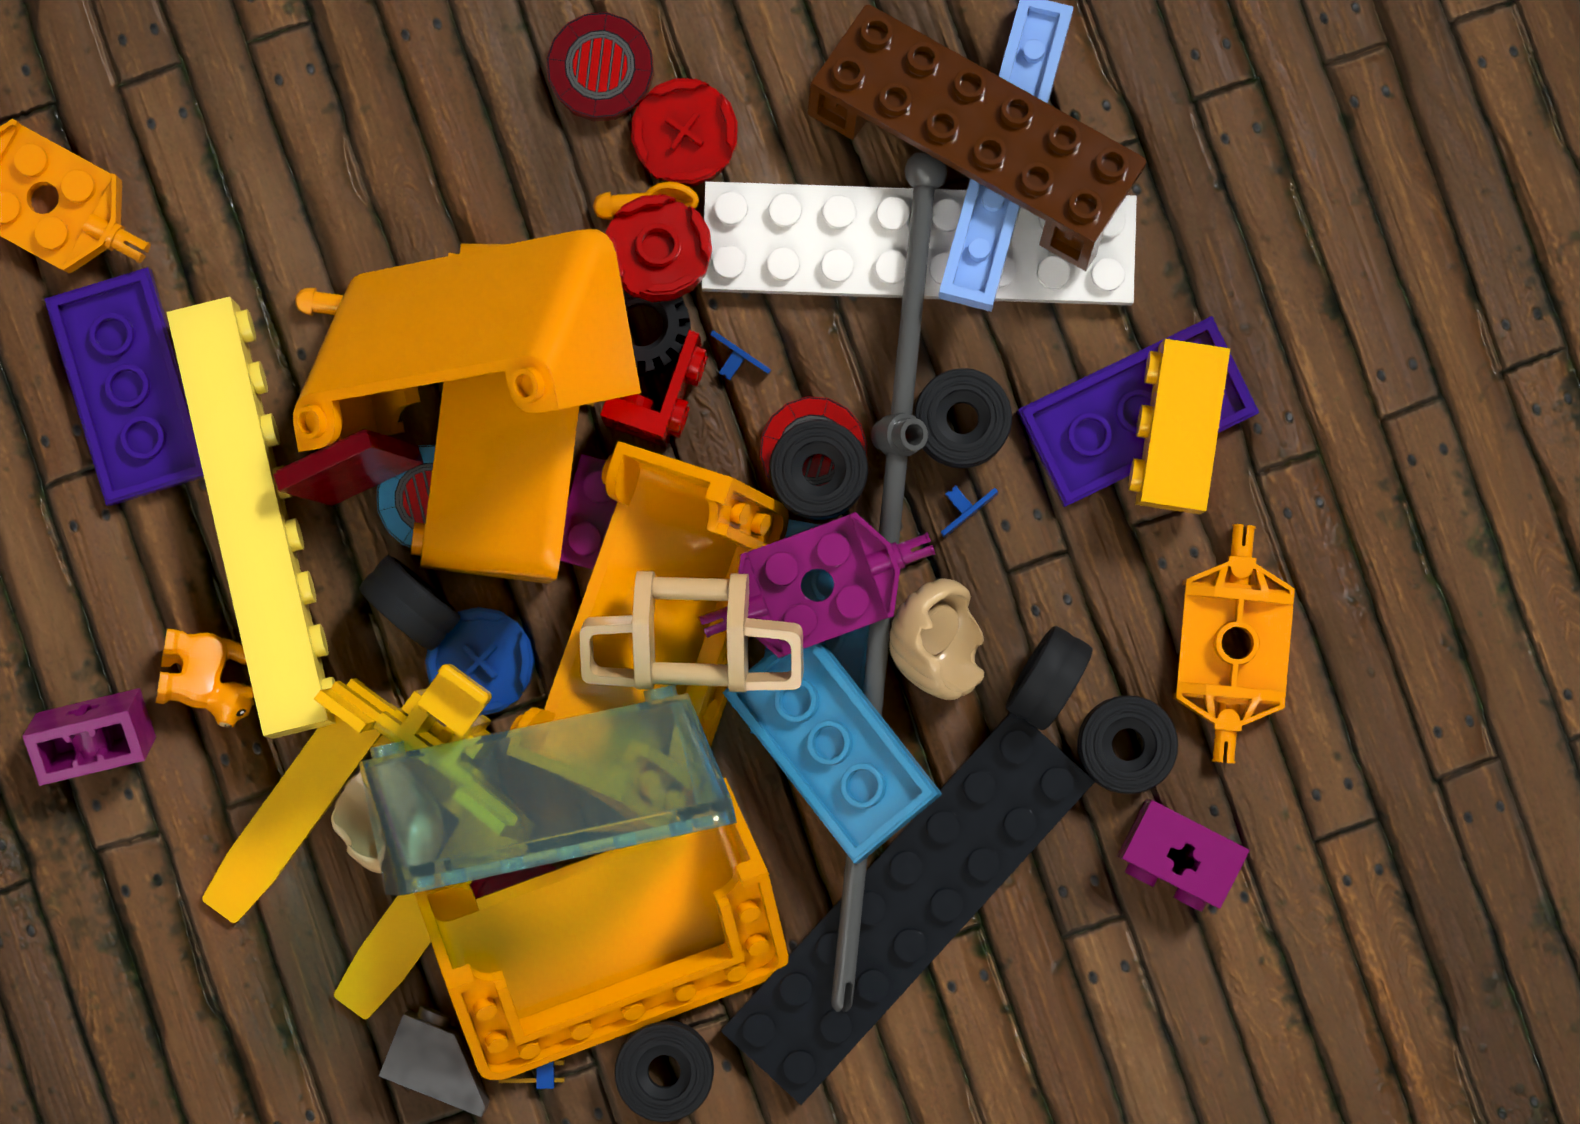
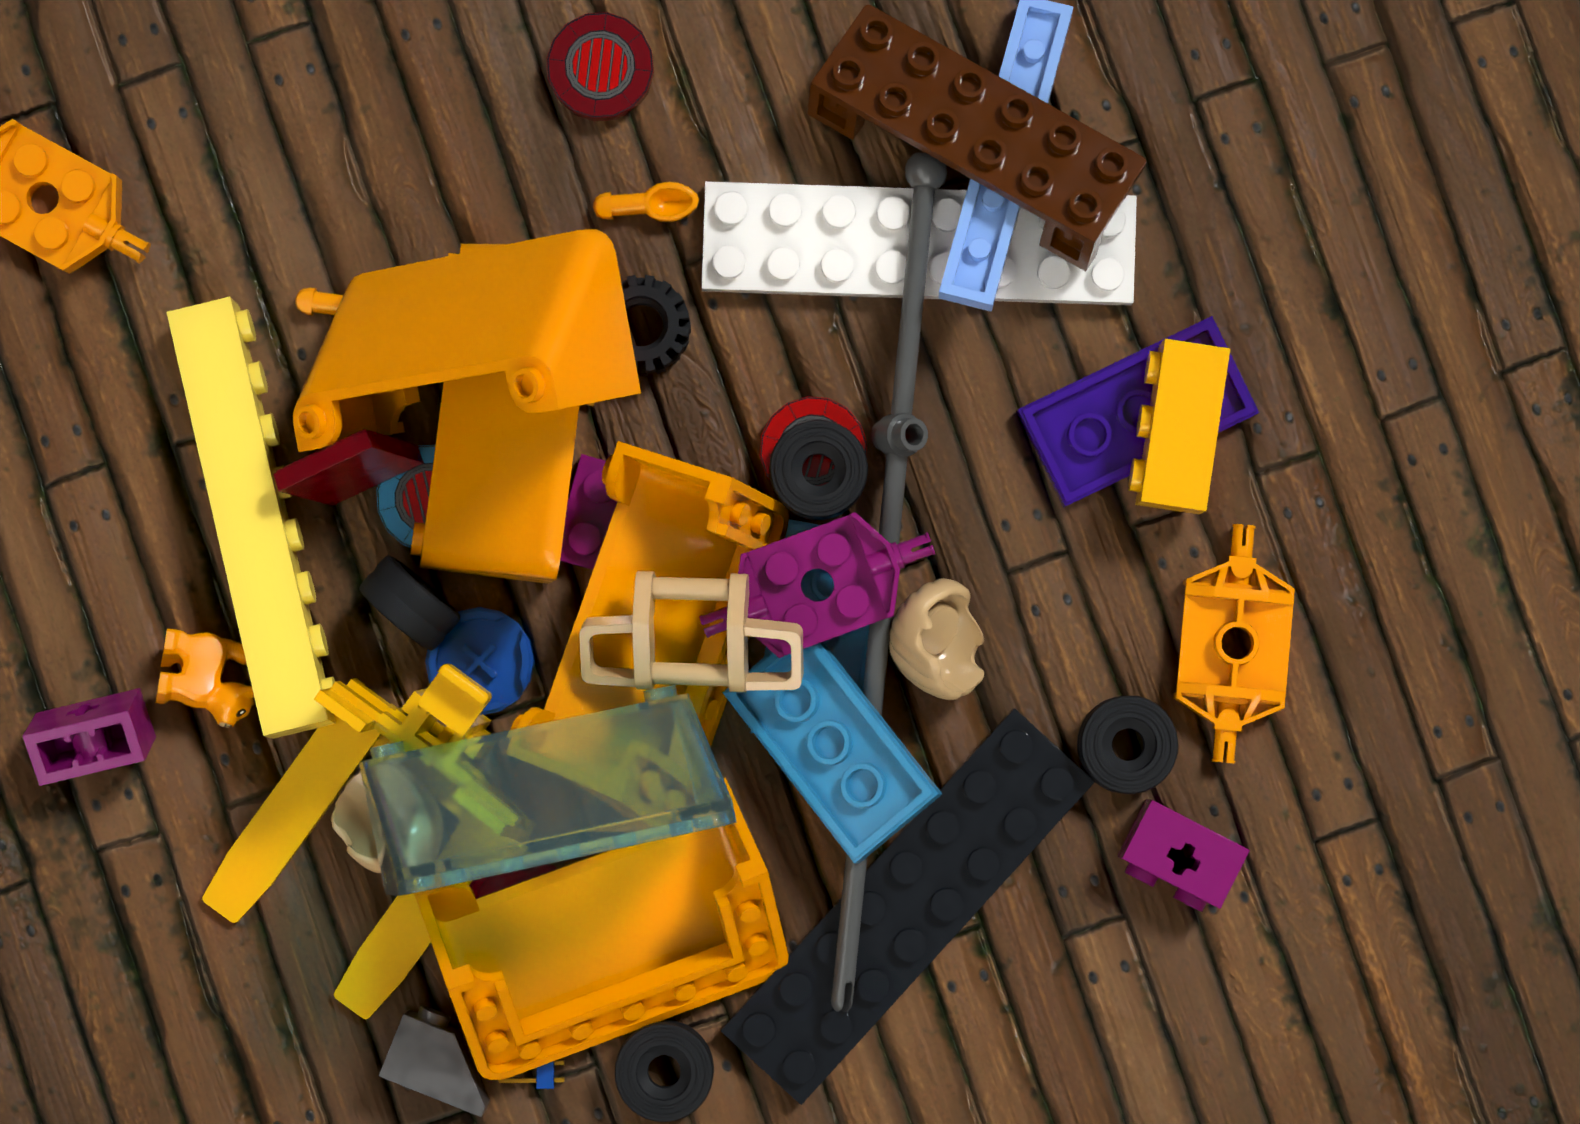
dark purple tile [45,267,204,506] -> none
red bracket [600,330,708,447] -> none
red tile [605,194,712,302] -> none
red tile [631,78,738,187] -> none
blue piece [710,330,772,381] -> none
black tyre [913,368,1012,468] -> none
blue piece [941,485,998,538] -> none
black tyre [1006,626,1093,730] -> none

